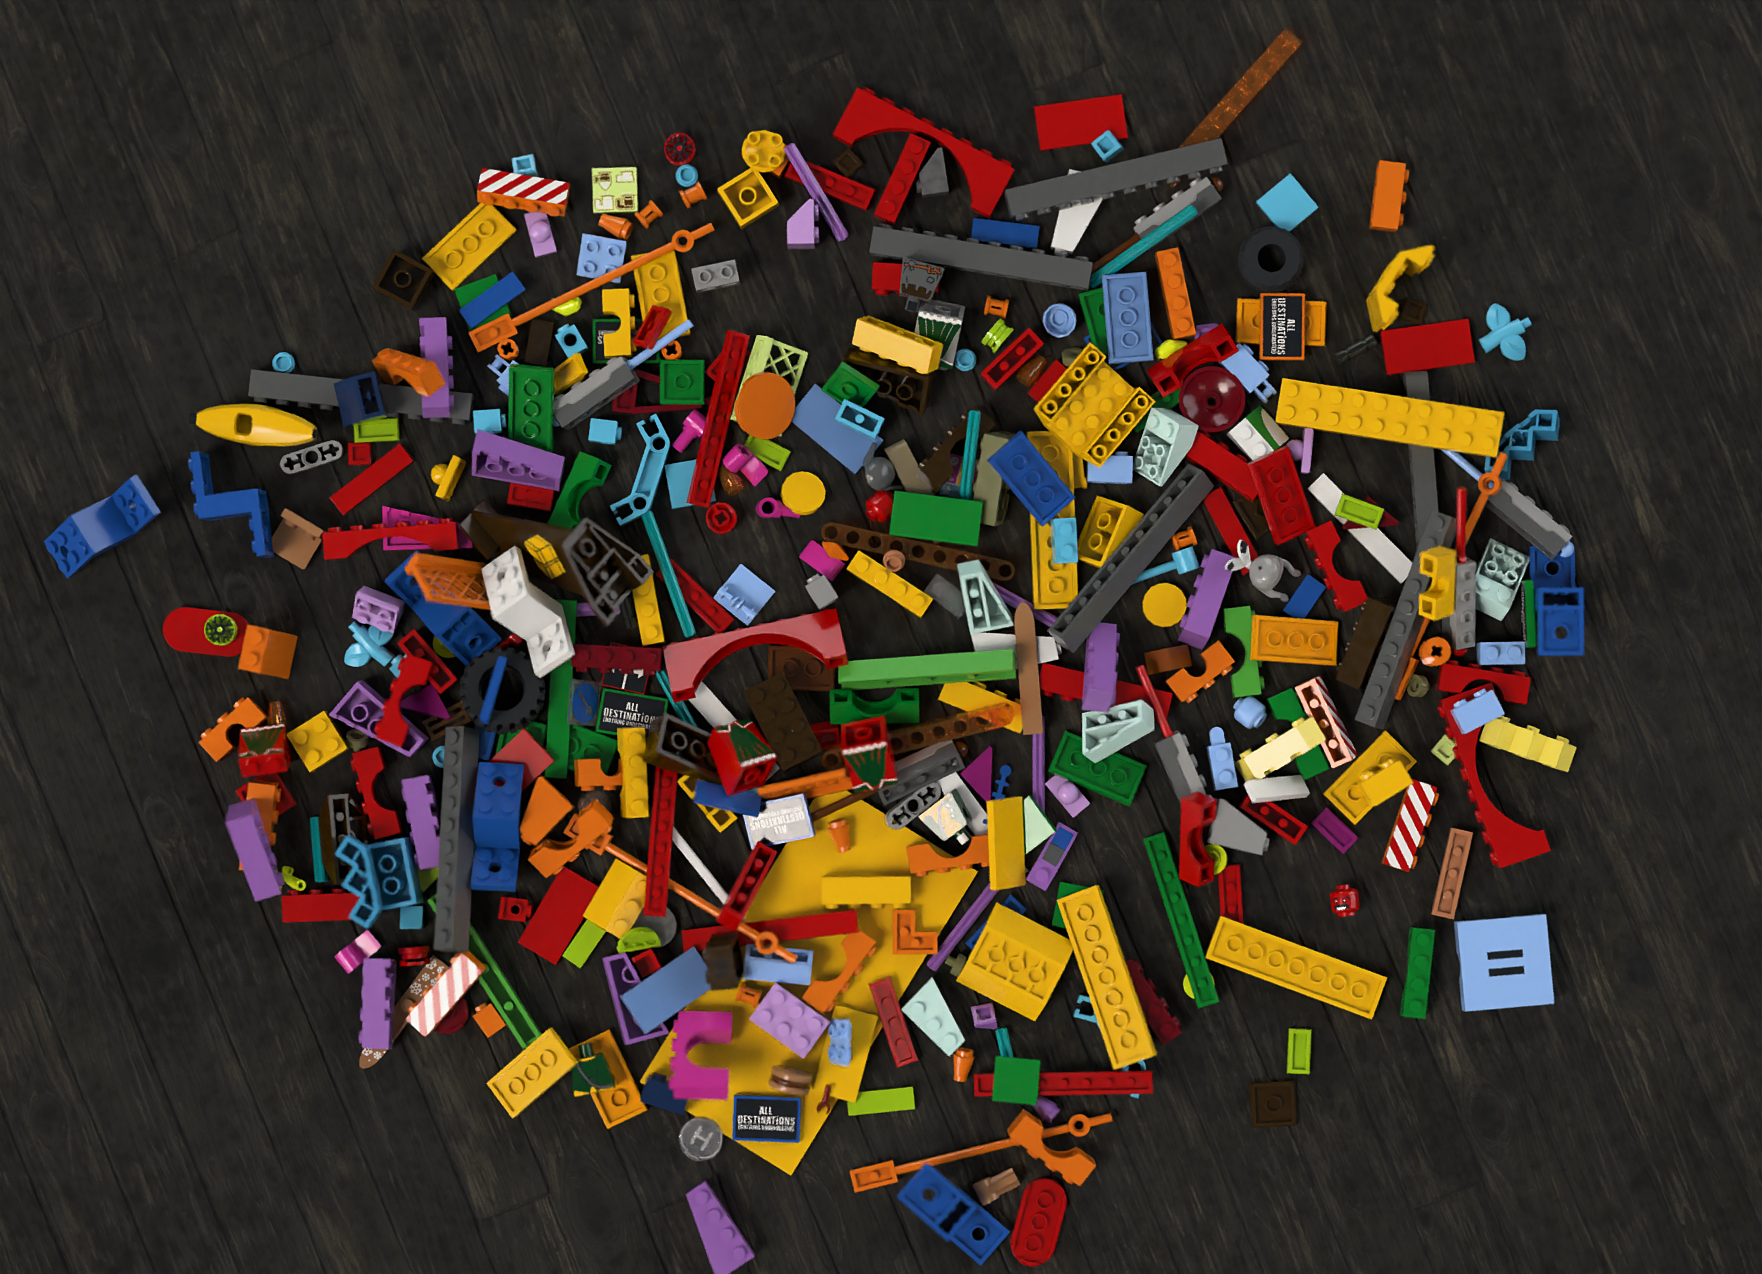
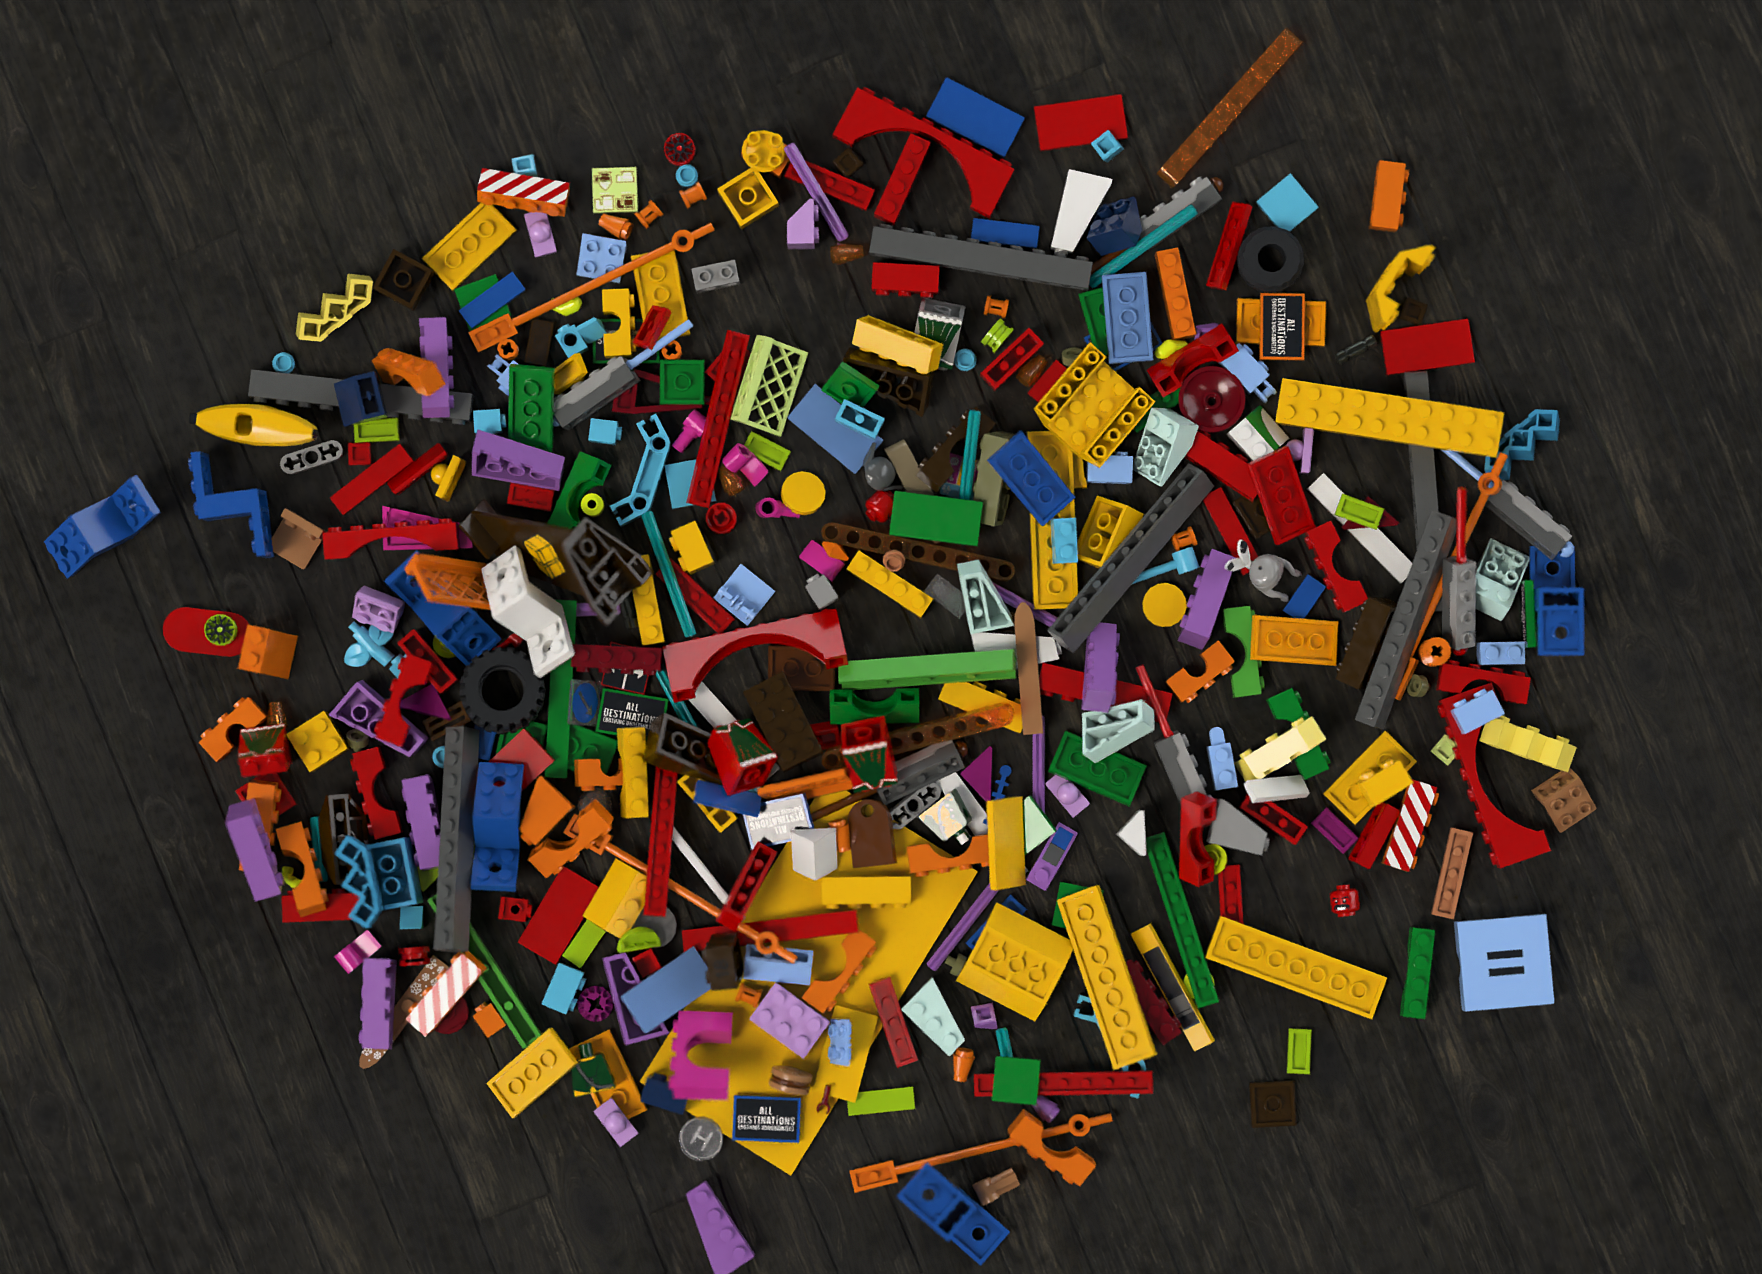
blue tile [479,656,508,725] -> none
orange tile [735,372,795,439] -> none
orange plate [893,909,938,954] -> none
torso [899,257,944,313] -> none
flat silver slope [915,148,949,198] -> none
dark grey brick [1004,138,1228,221] -> none
red tile [1010,1178,1067,1266] -> none
light blue hair [1043,303,1077,338] -> none
dark orange slope [1144,644,1192,675] -> none
light blue head [1233,696,1267,729] -> none
orange brick [1295,675,1358,768] -> none
yellow arch [1419,545,1456,621] -> none
medium azure plant [1479,303,1532,360] -> none
none -> orange arch [276,822,329,917]
none -> light yellow brick [296,274,373,342]
none -> red slope [387,443,449,495]
none -> medium azure brick [542,962,586,1014]
none -> medium azure slope [576,317,607,344]
none -> magenta gear [577,986,613,1022]
none -> neon yellow brick [581,493,604,517]
none -> lavender tile [593,1097,638,1147]
none -> yellow brick [669,521,714,575]
none -> white slope [791,828,838,881]
none -> clear orange cone [830,243,864,265]
none -> reddish brown tile [848,799,897,868]
none -> blue tile [926,77,1025,158]
none -> dark blue slope [1087,196,1142,256]
none -> white slope [1116,811,1146,856]
none -> tile [1131,923,1215,1051]
none -> red tile [1206,202,1253,290]
none -> red slope [1348,802,1400,869]
none -> medium nougat bracket [1531,768,1596,833]

